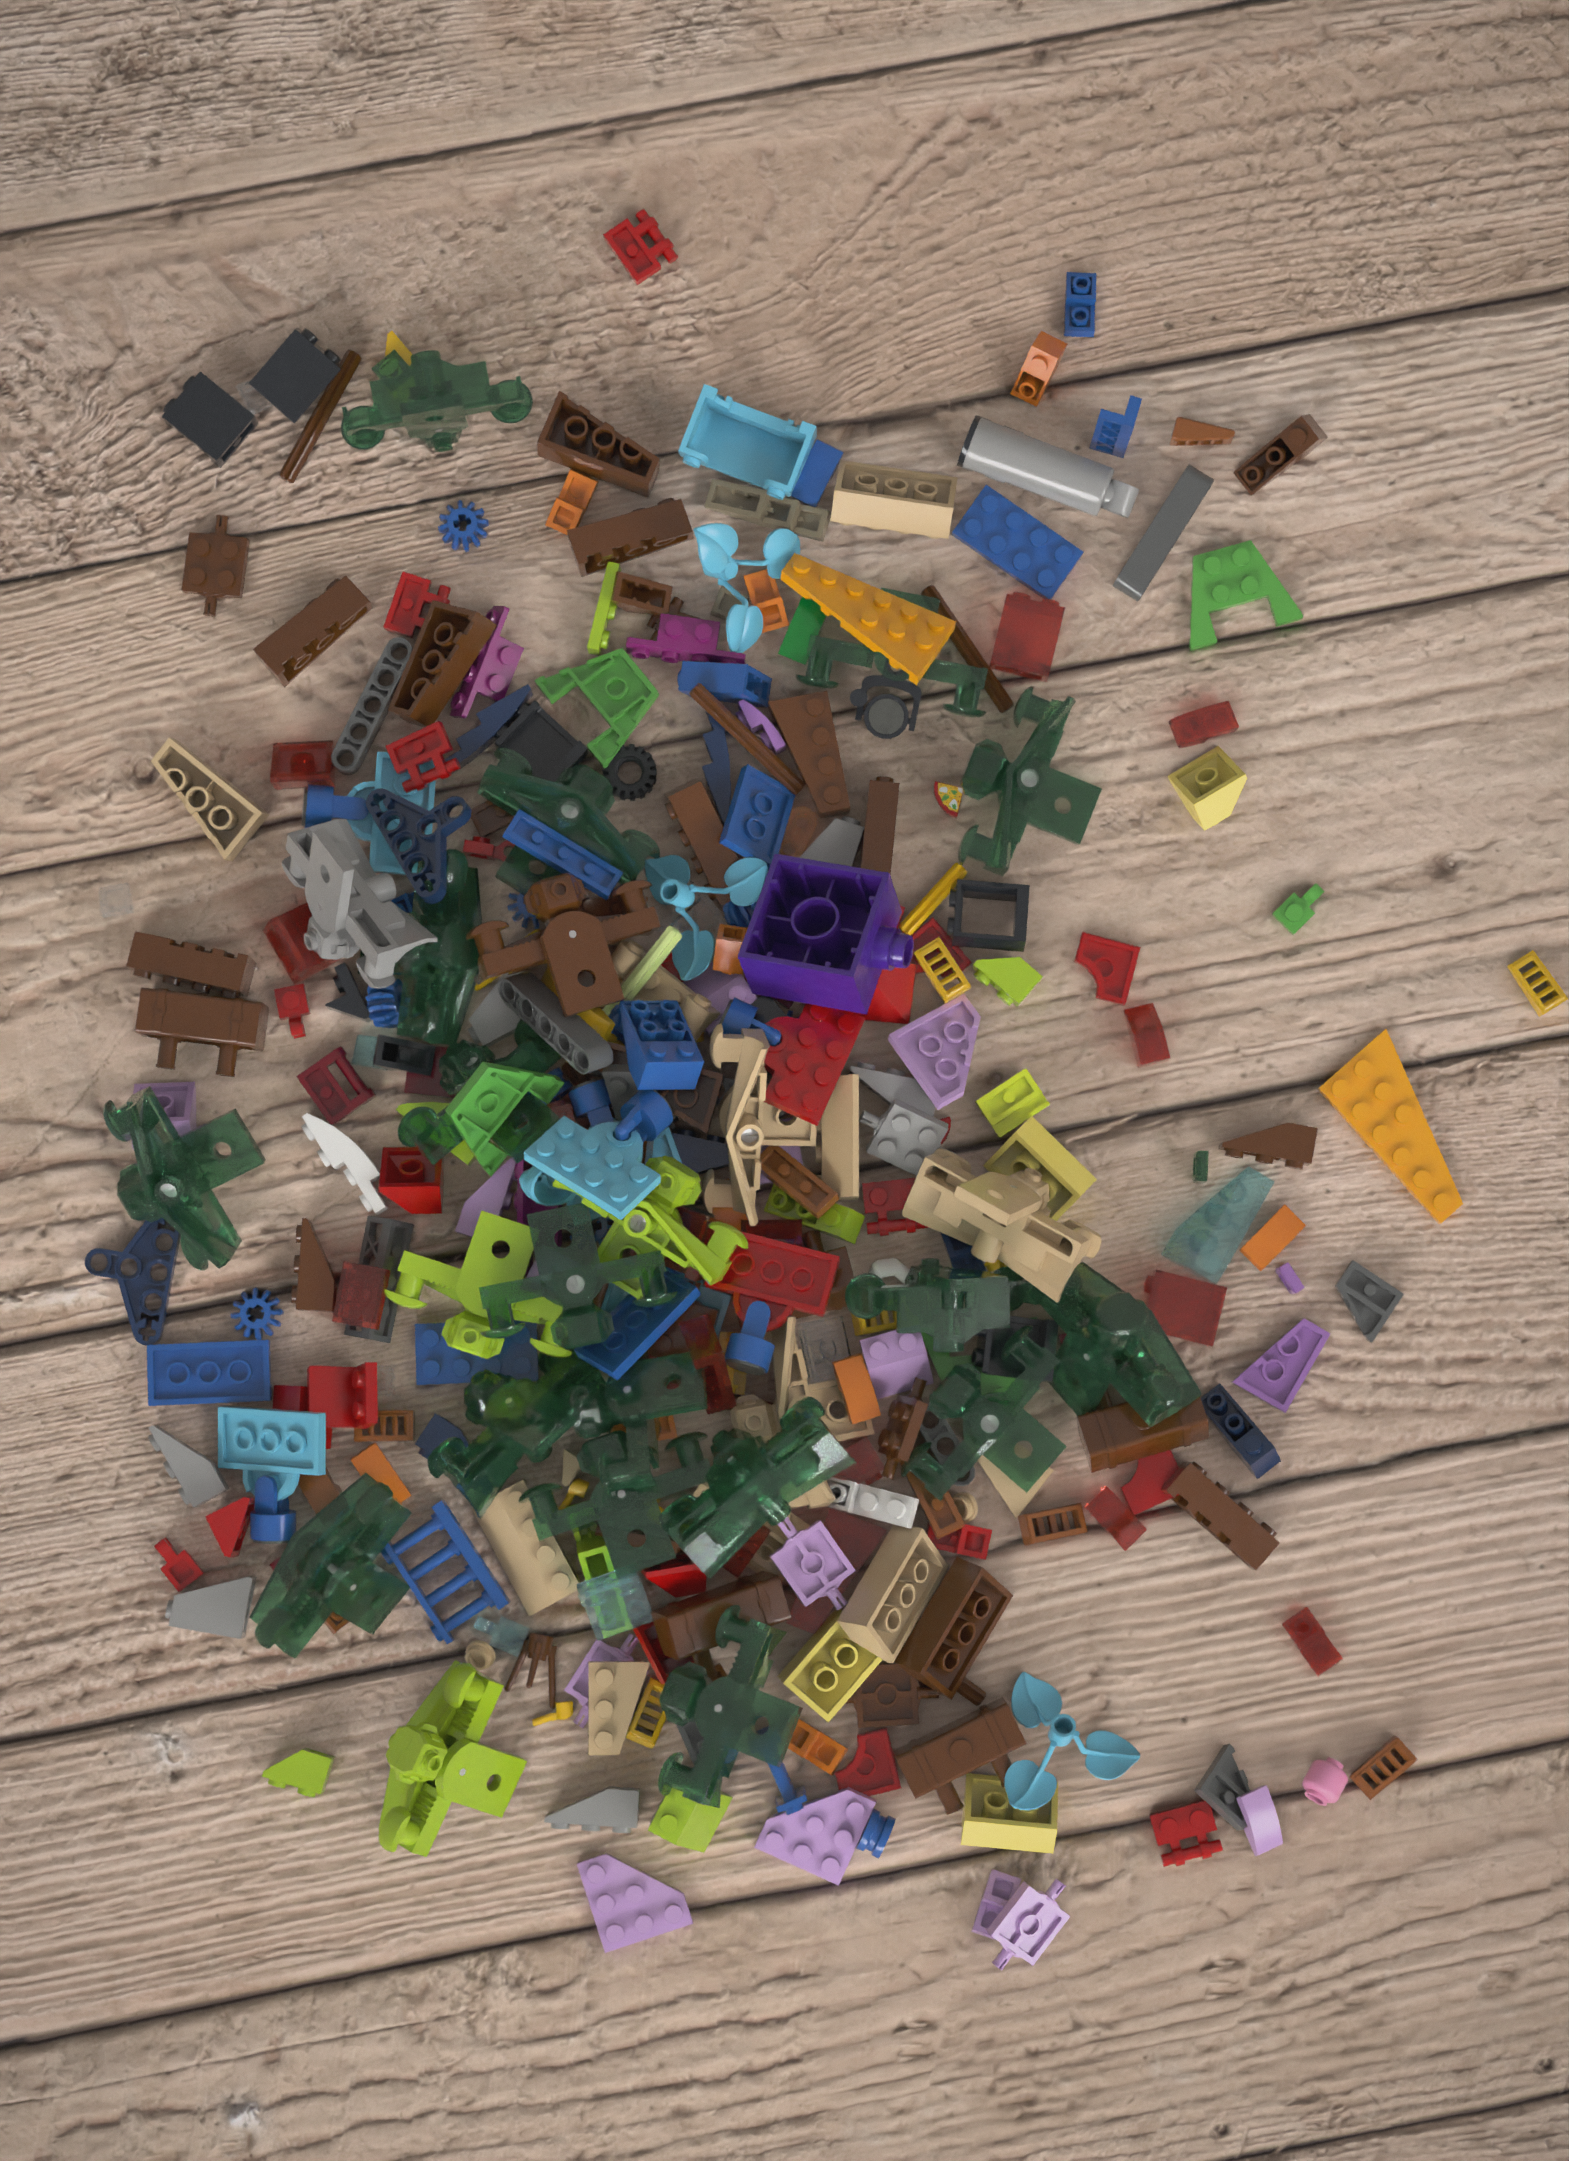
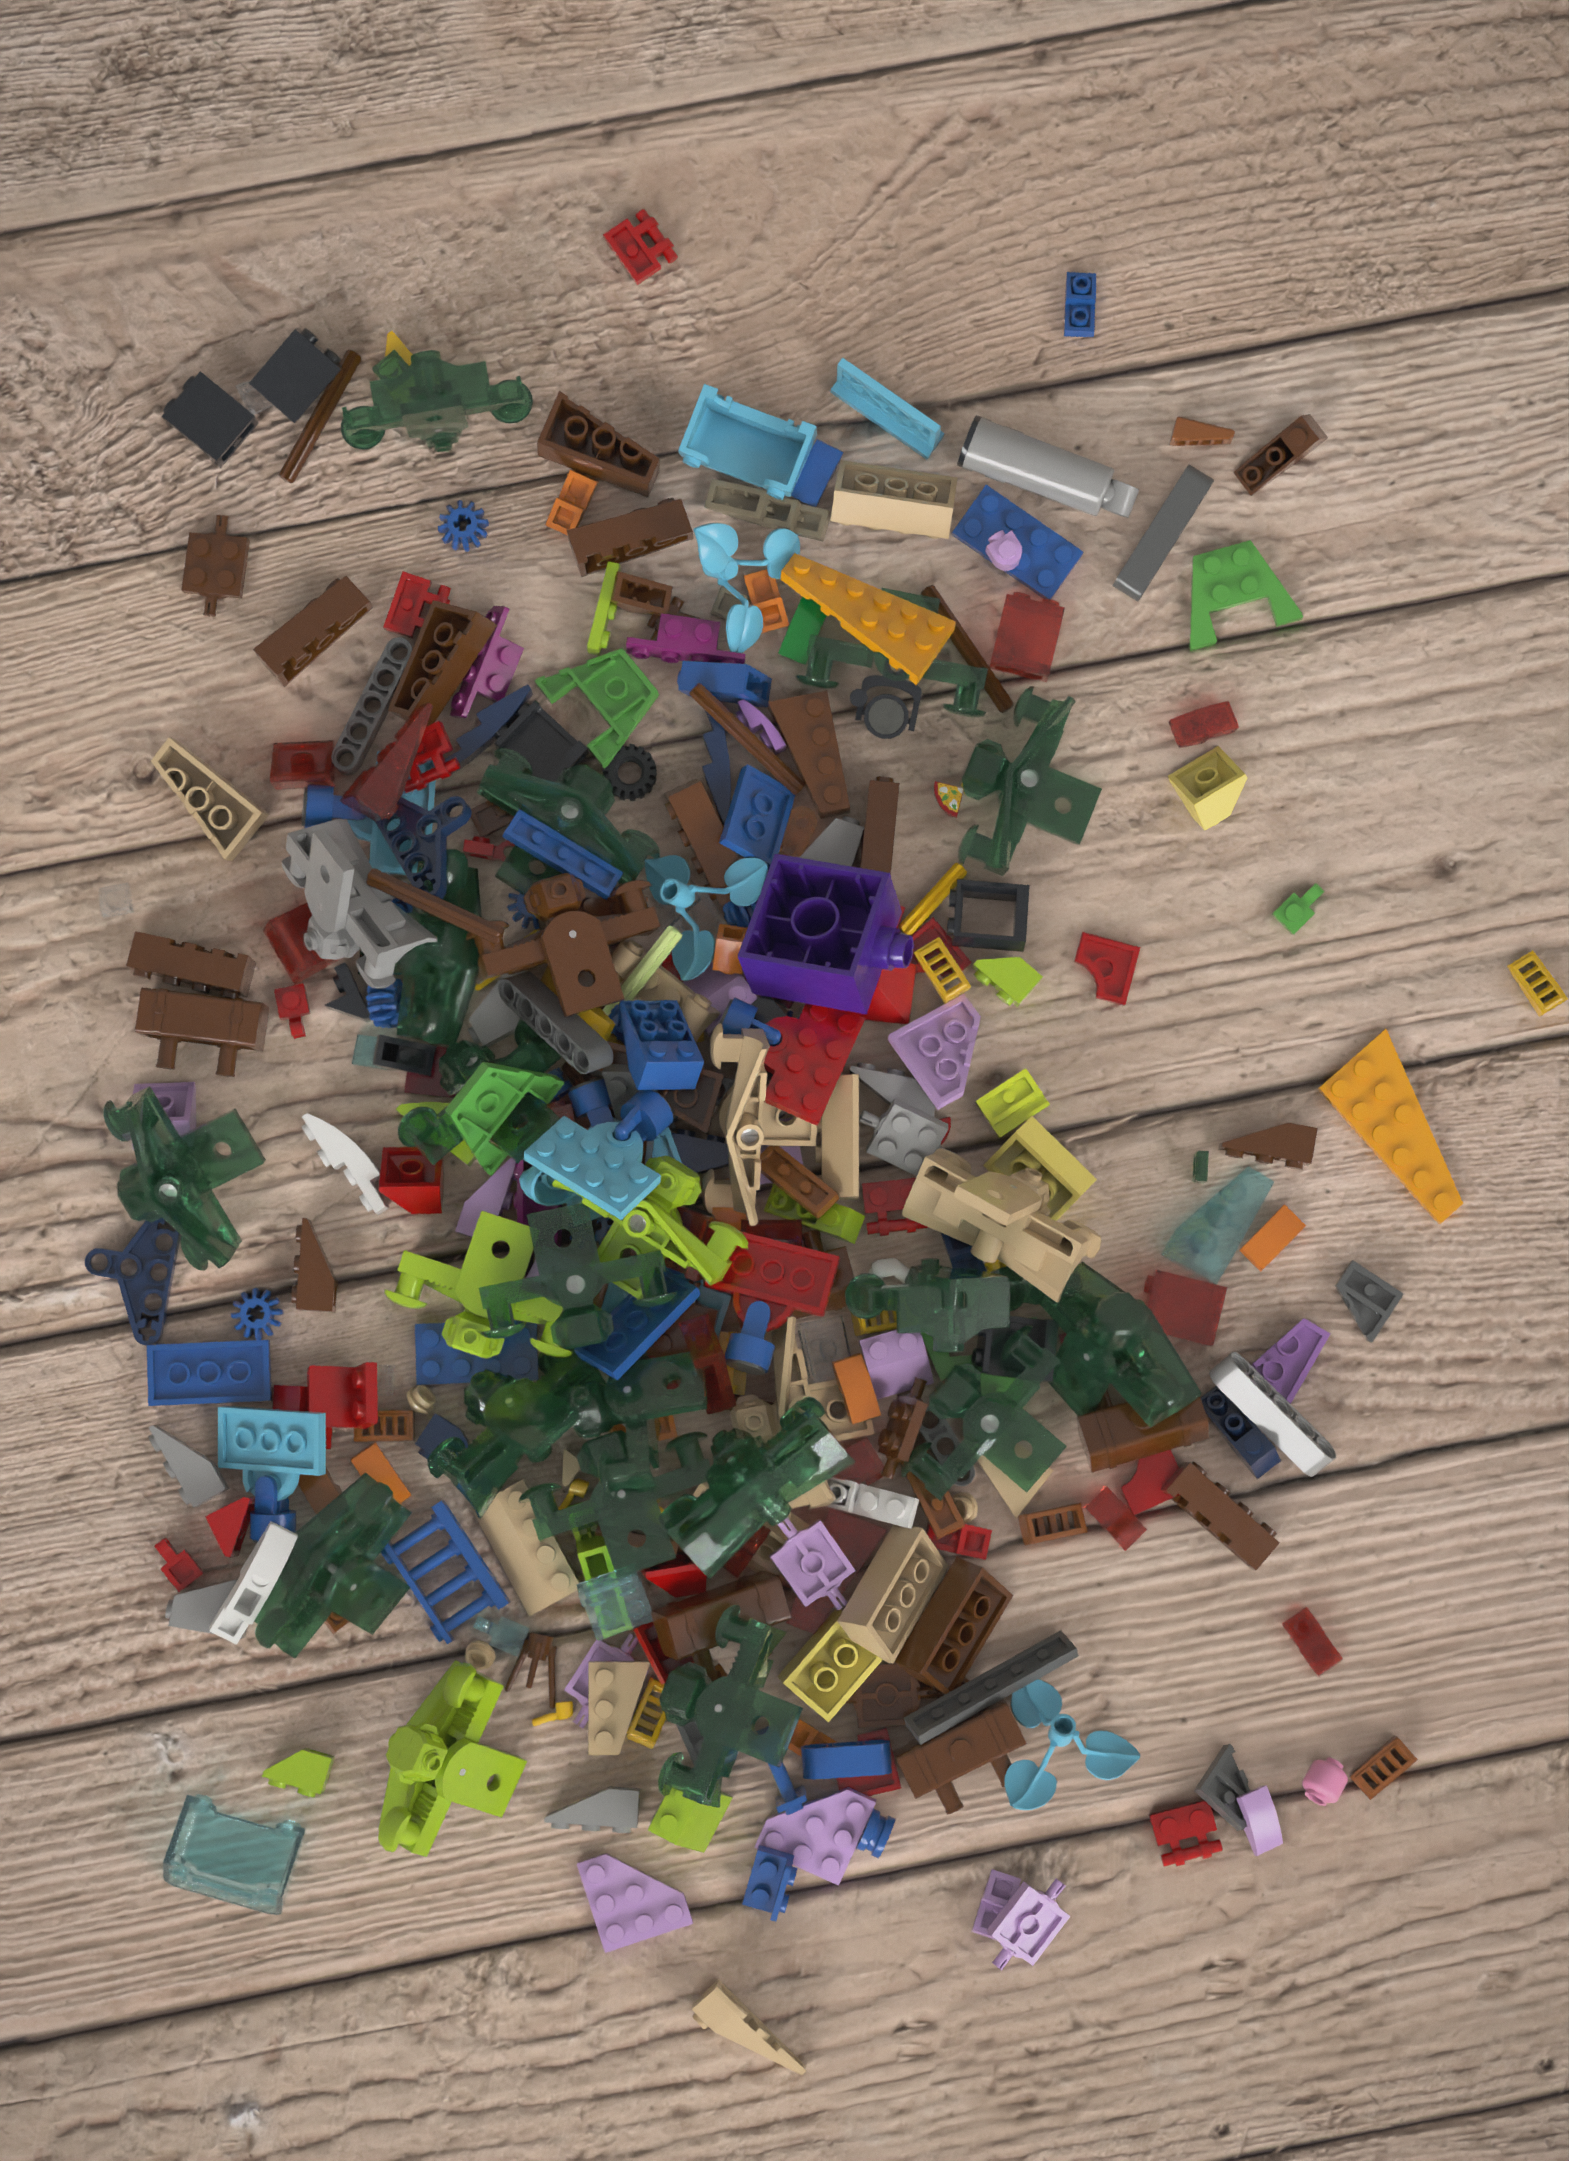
dark red plate [296,1046,376,1126] -> none
clear red slope [332,1261,391,1330] -> none
dark grey fence [344,1216,414,1343] -> none
light yellow slope [961,1773,1058,1854] -> none
orange slope [1010,331,1068,407] -> none
blue fence [1089,395,1142,458] -> none
clear red slope [1123,1003,1170,1068] -> none
medium lavender tile [1275,1262,1305,1295] -> none
none -> clear light blue windscreen [163,1794,305,1915]
none -> white slope [209,1521,298,1645]
none -> clear red wedge [340,702,433,821]
none -> reddish brown axle [366,868,504,944]
none -> tan plate [407,1385,436,1414]
none -> tan wedge [692,1979,806,2075]
none -> blue bracket [742,1845,798,1922]
none -> blue beam [801,1740,892,1780]
none -> medium azure fence [830,358,945,460]
none -> dark grey plate [904,1630,1079,1745]
none -> lavender plate [985,530,1022,571]
none -> beam [1209,1352,1336,1477]

